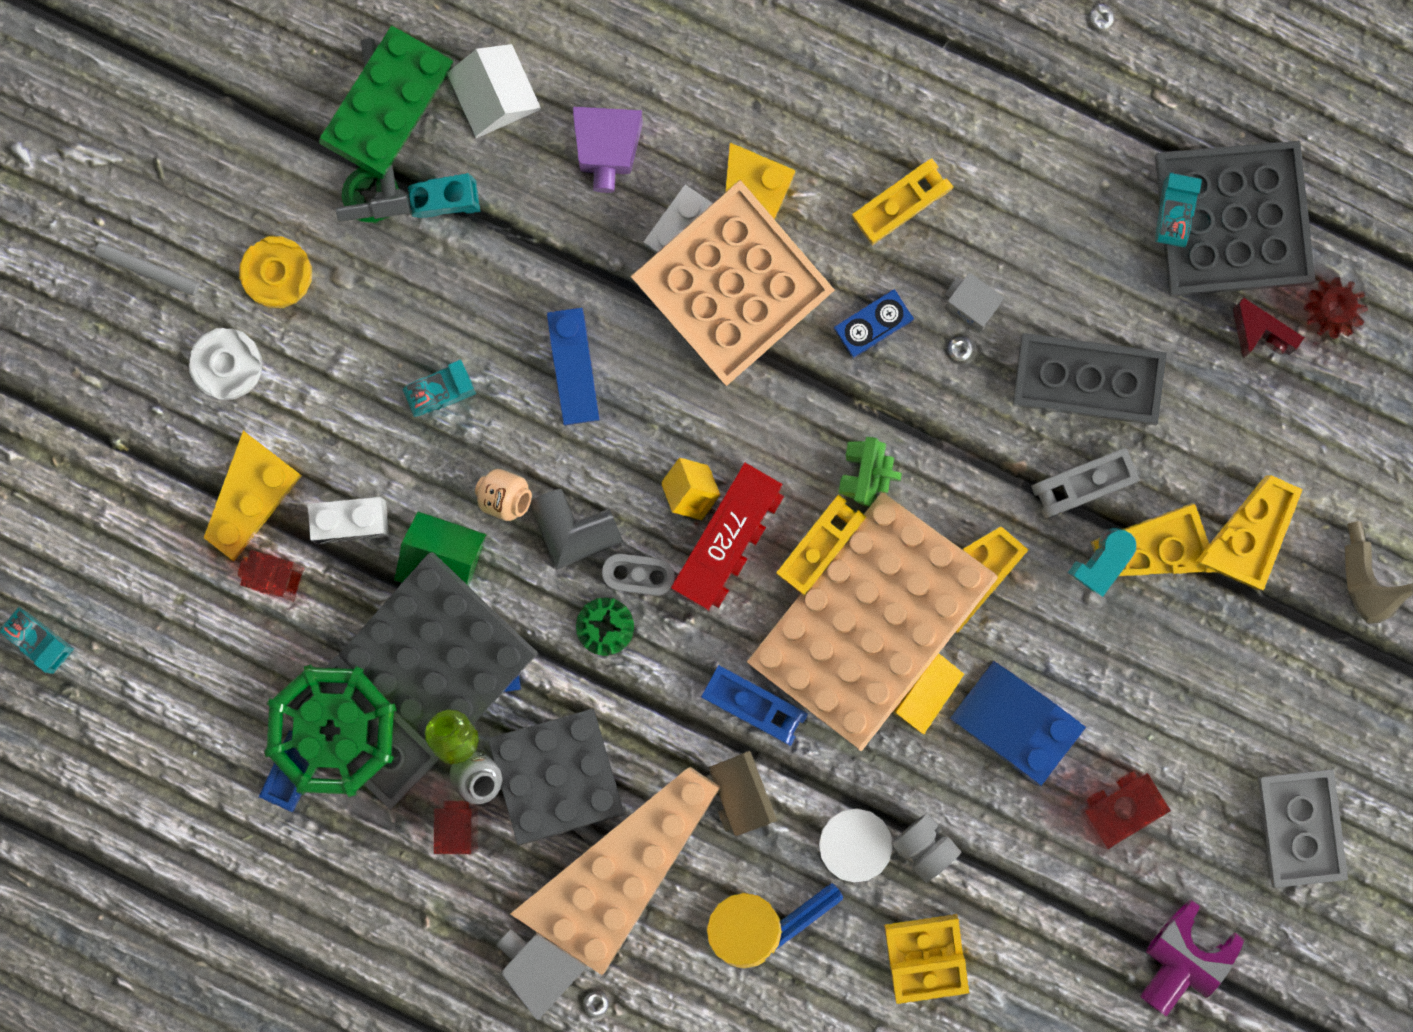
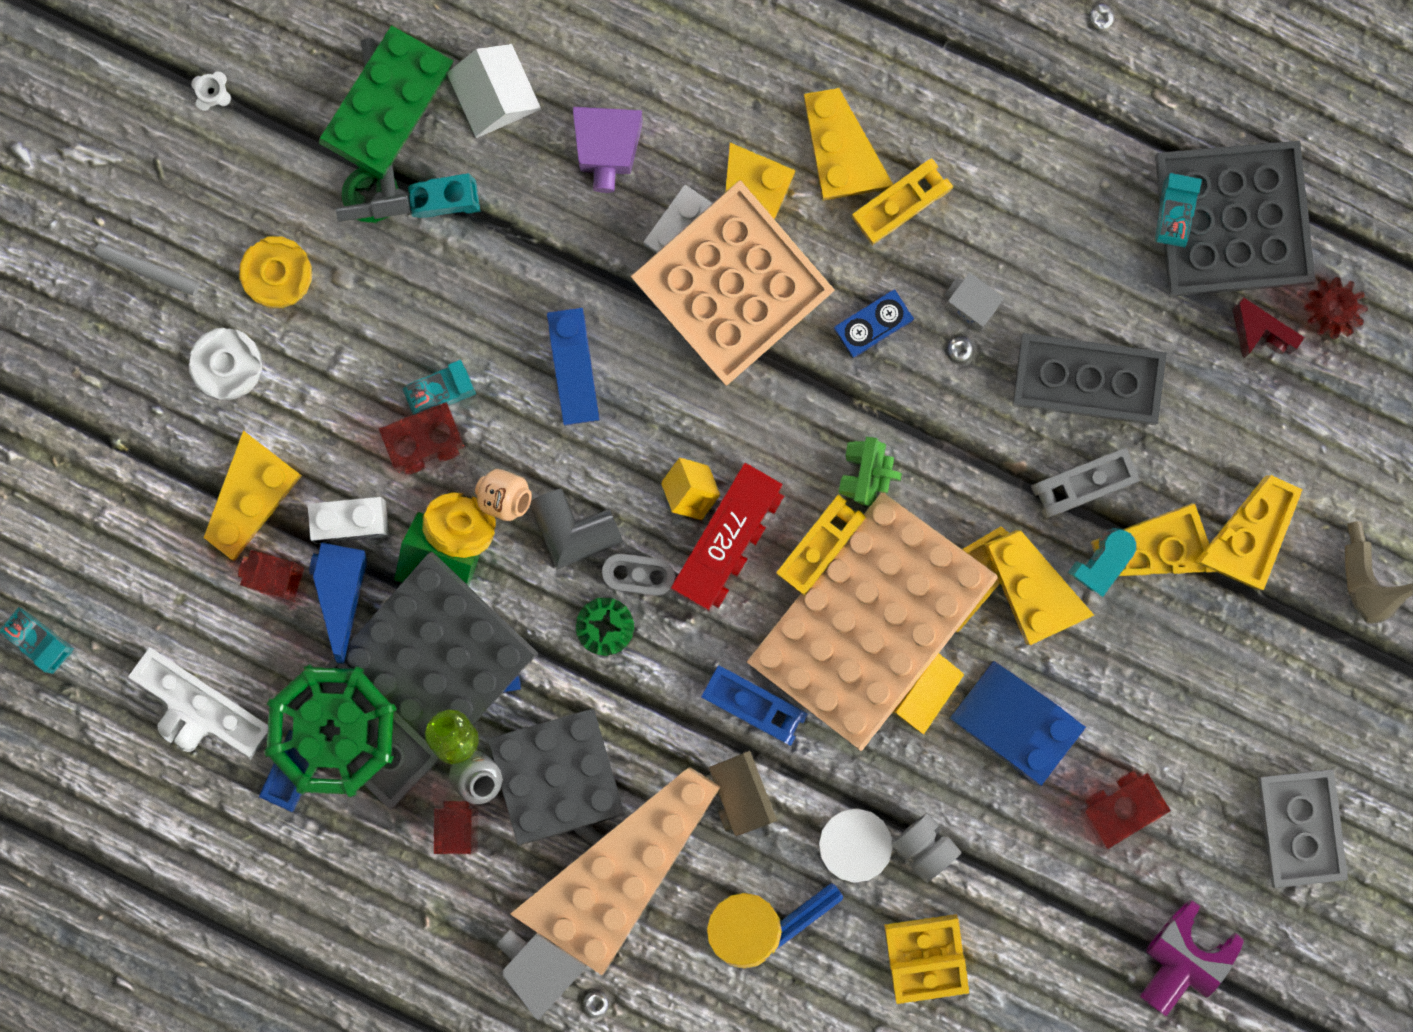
none -> white plate [128,647,268,760]
none -> white plate [191,72,231,111]
none -> blue slope [309,543,367,665]
none -> clear red brick [379,402,466,475]
none -> yellow tile [422,492,496,558]
none -> yellow wing [803,88,893,201]
none -> yellow wing [985,530,1094,645]

